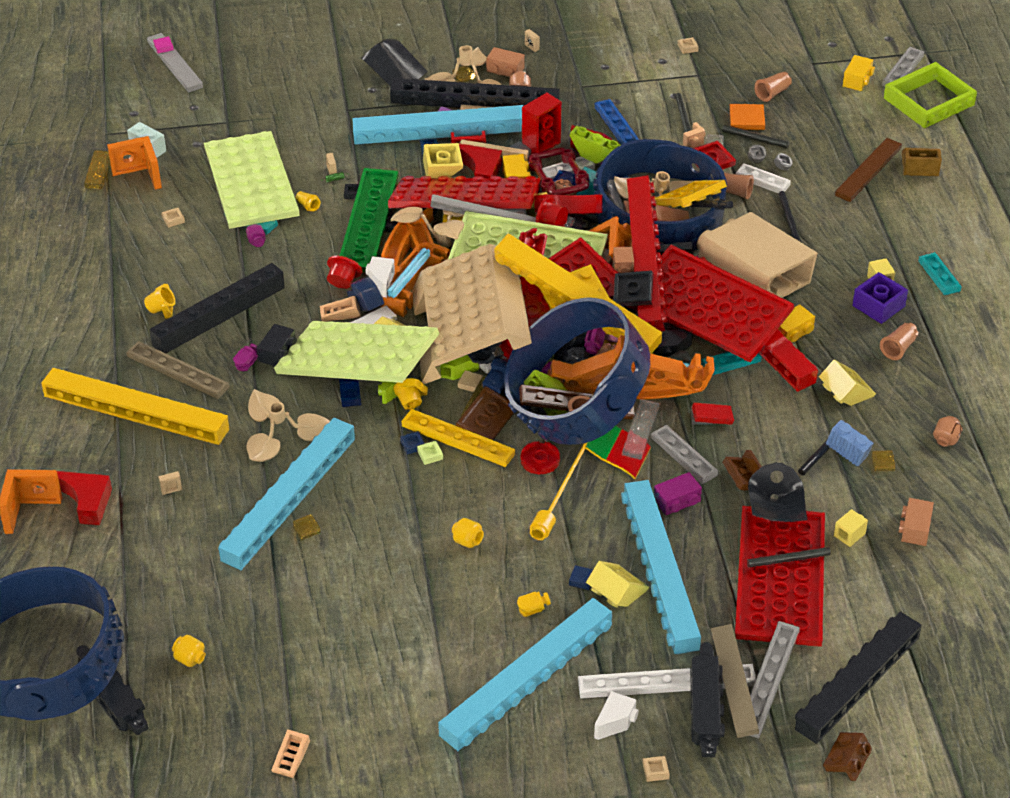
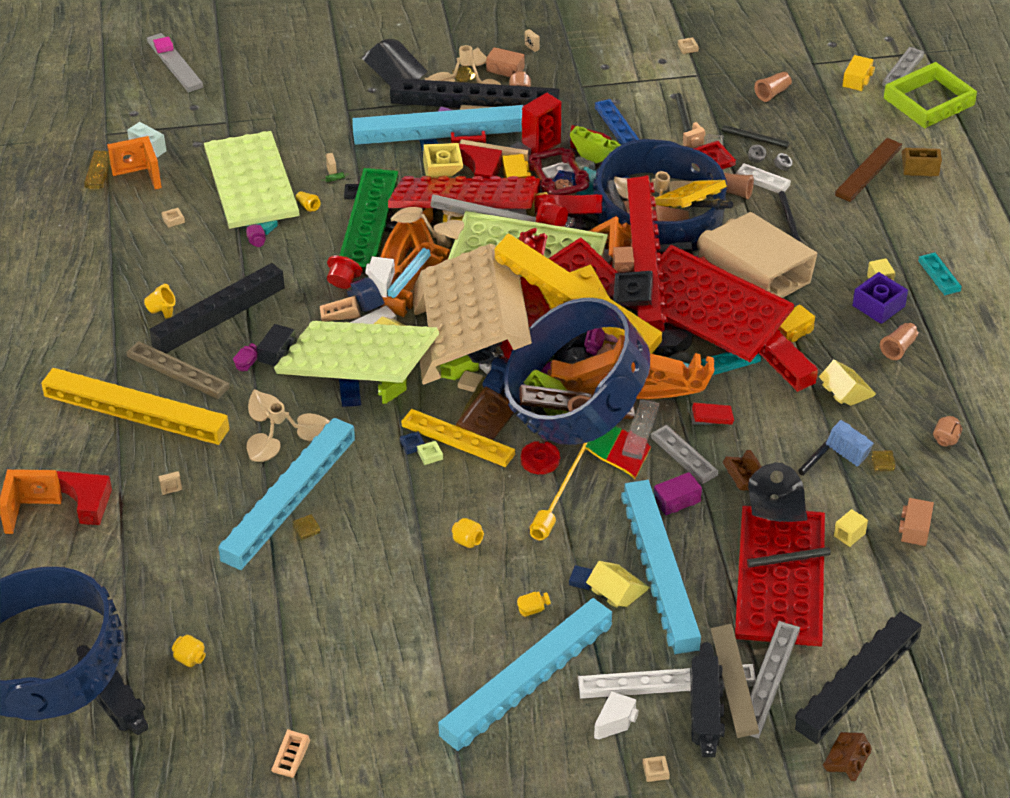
yellow piece [393,378,428,410] -> none
orange tile [729,104,765,130] -> none

